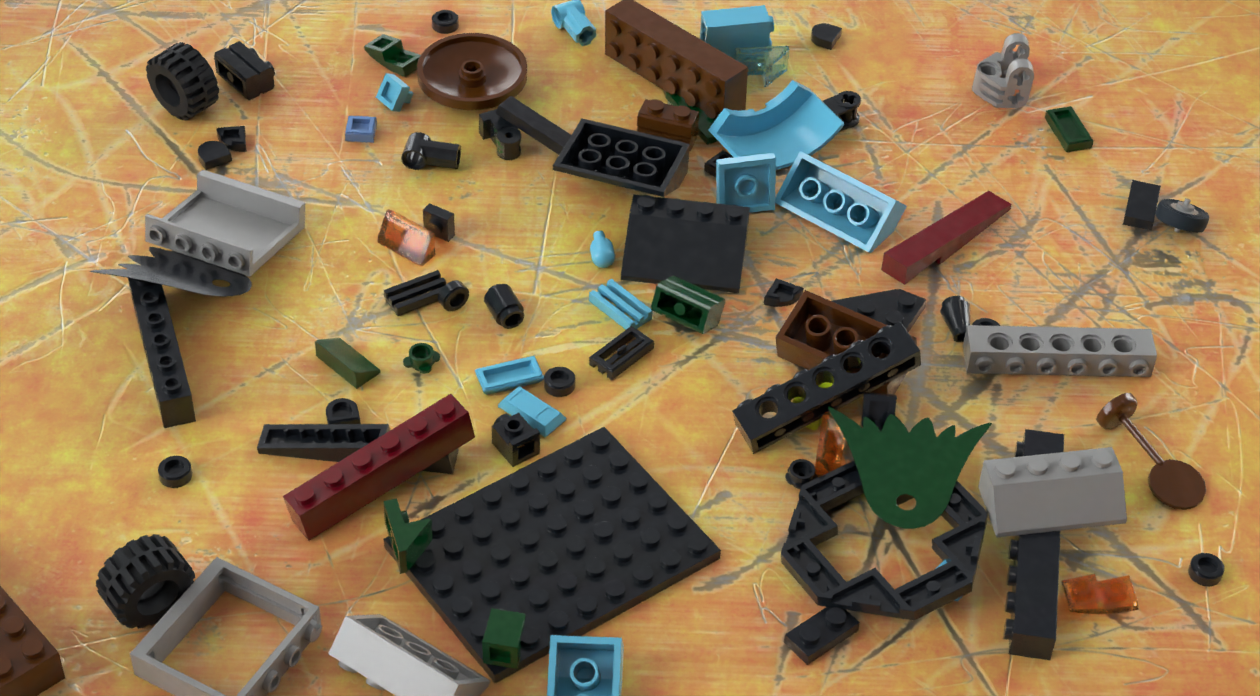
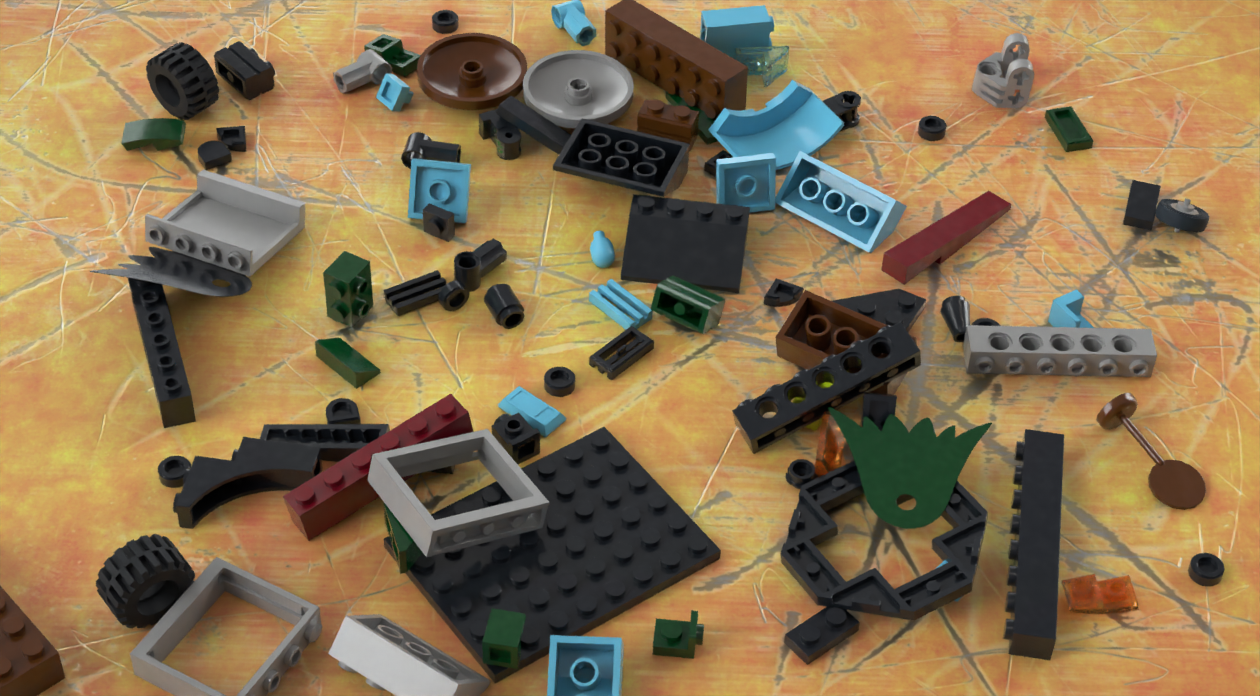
medium blue tile [345,116,377,143] -> none
clear orange slope [377,209,436,266] -> none
dark green plate [403,343,440,374] -> none
medium azure tile [475,356,544,395] -> none
black tile [811,23,842,50] -> none
light grey slope [978,447,1127,538] -> none
none -> dark green slope [121,118,186,151]
none -> black arch [173,437,322,529]
none -> dark green brick [323,251,373,328]
none -> light grey piece [333,49,392,94]
none -> light grey window [367,429,549,557]
none -> medium azure tile [408,158,471,223]
none -> black piece [454,238,507,292]
none -> light grey dish [523,50,634,128]
none -> dark green bracket [652,610,704,659]
none -> black tile [918,116,947,141]
none -> medium azure panel [1048,289,1094,328]

